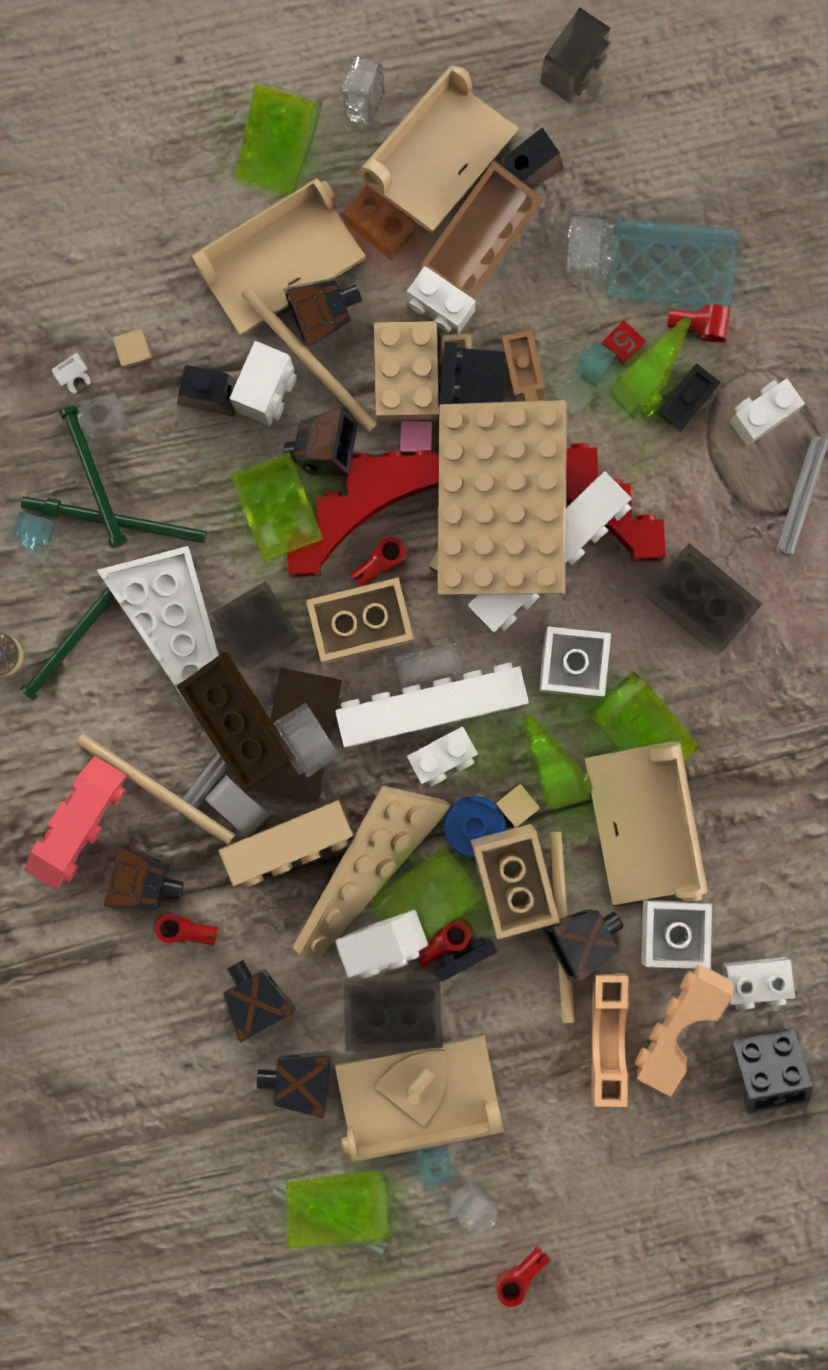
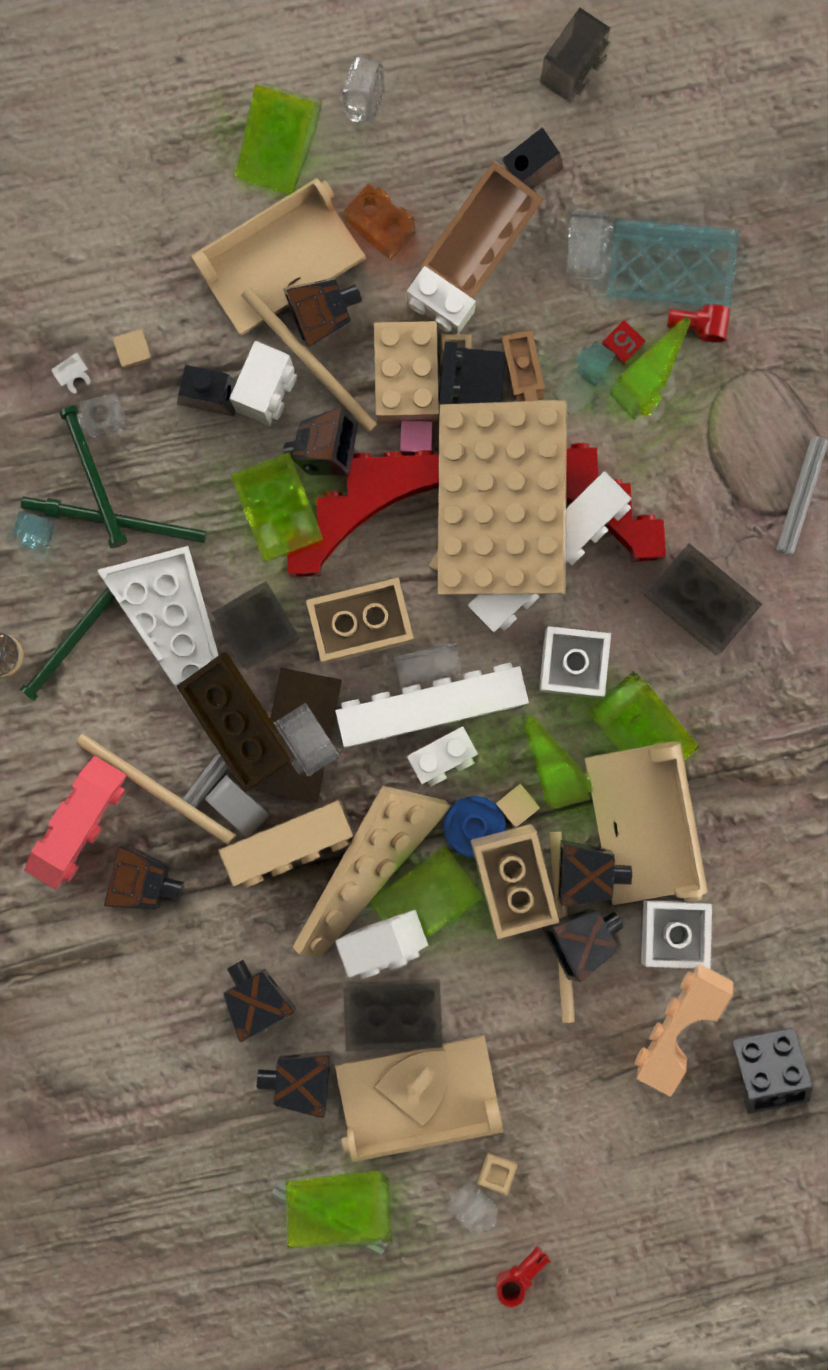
red pin [155,912,218,946] -> none
red pin [350,537,409,587] -> none
tan door [359,66,519,233] -> none
red pin [415,918,473,968] -> none
clear light blue plate [417,1144,455,1187] -> none
black plate [435,937,498,983] -> none
light nougat arch [591,972,628,1107] -> none
black plate [656,363,721,433] -> none
white brick [722,957,795,1009] -> none
white brick [729,378,805,446] -> none
none -> tan tile [477,1152,518,1195]
none -> black torso [558,840,632,906]

